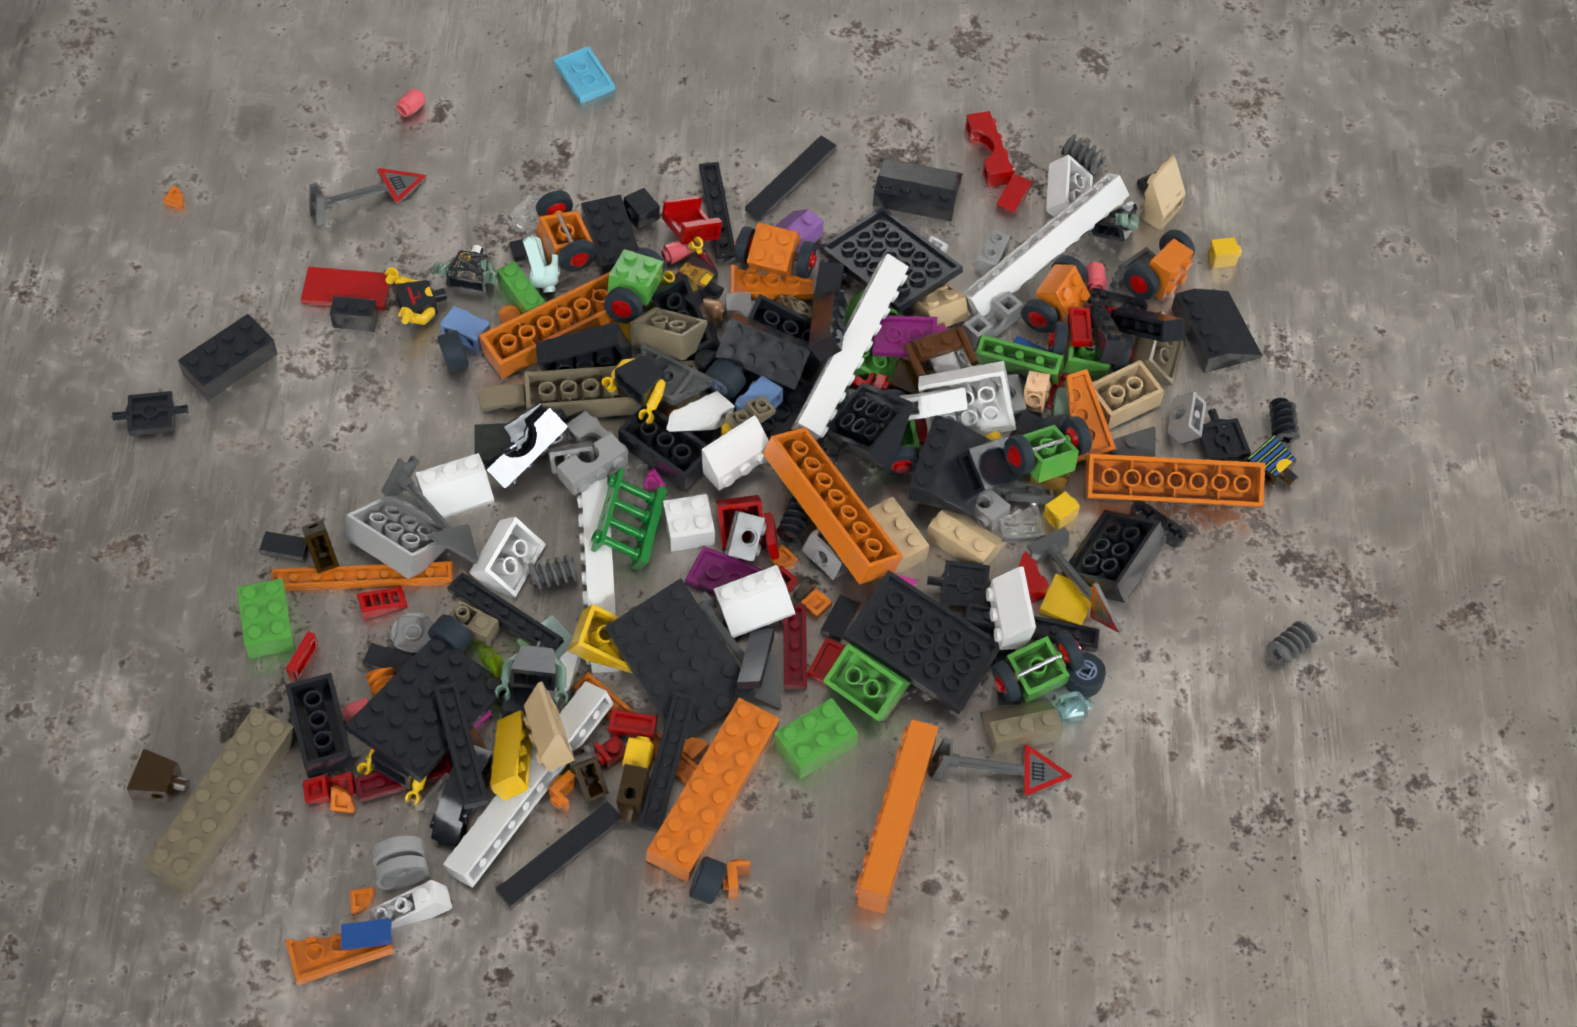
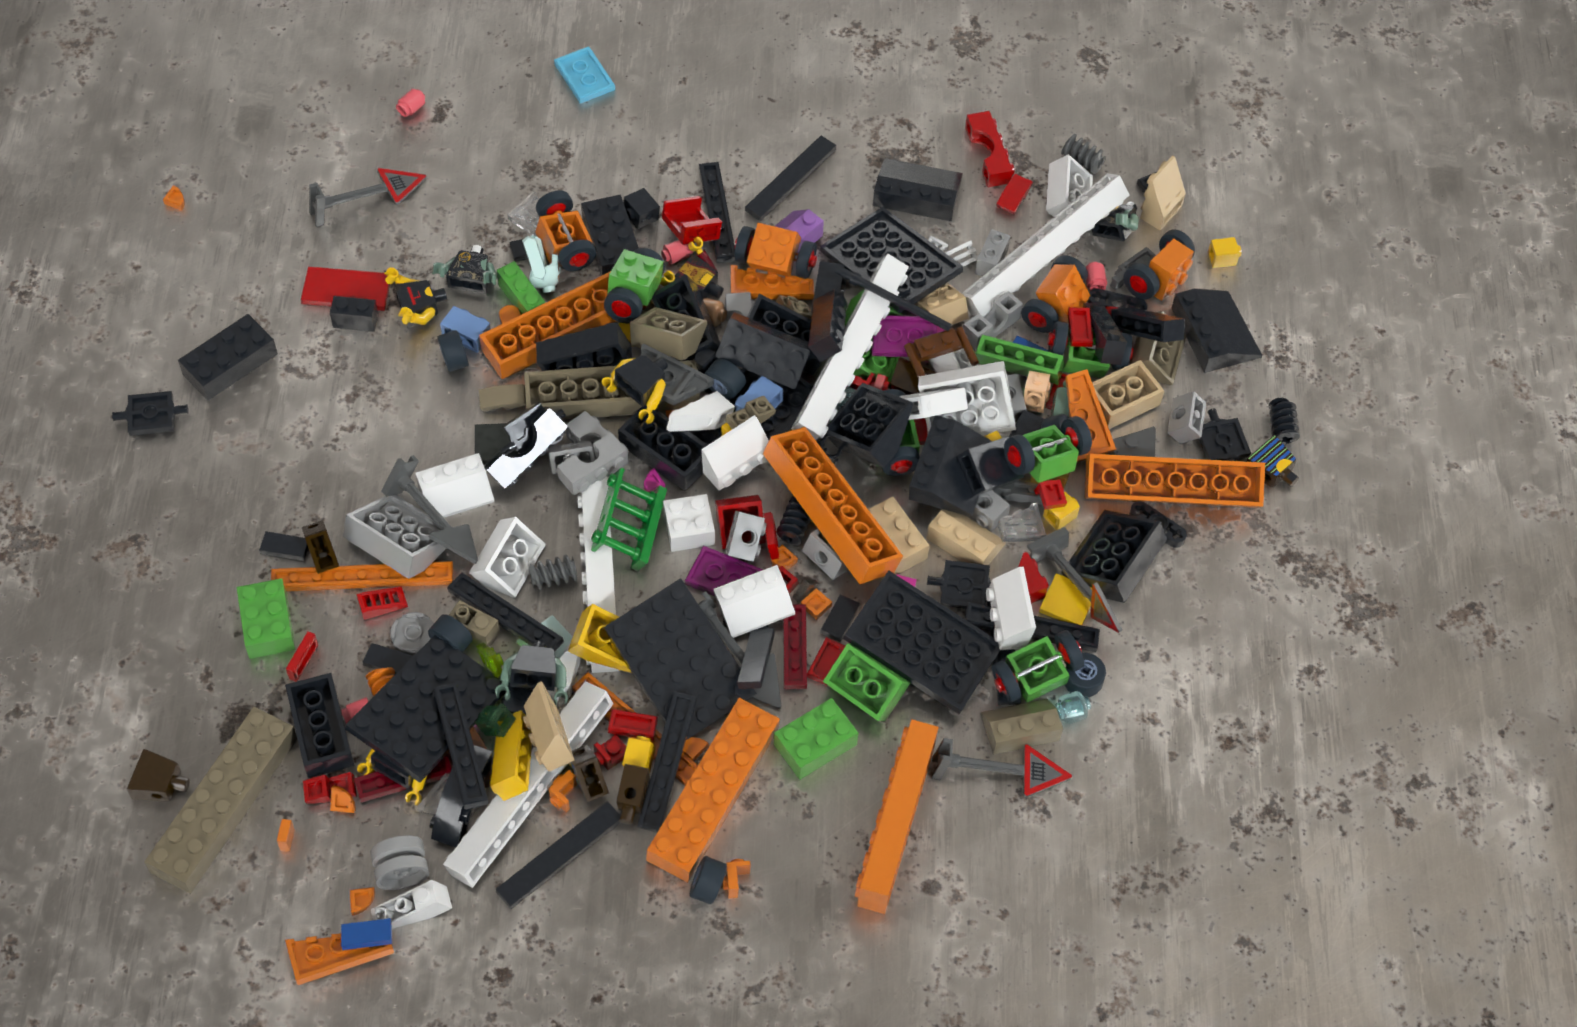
dark grey piece [1267,621,1318,666] -> none
none -> orange tile [277,819,295,852]
none -> clear green brick [475,704,516,737]
none -> black bar [834,265,952,331]
none -> white tile [945,240,979,267]
none -> red bracket [1034,479,1067,510]

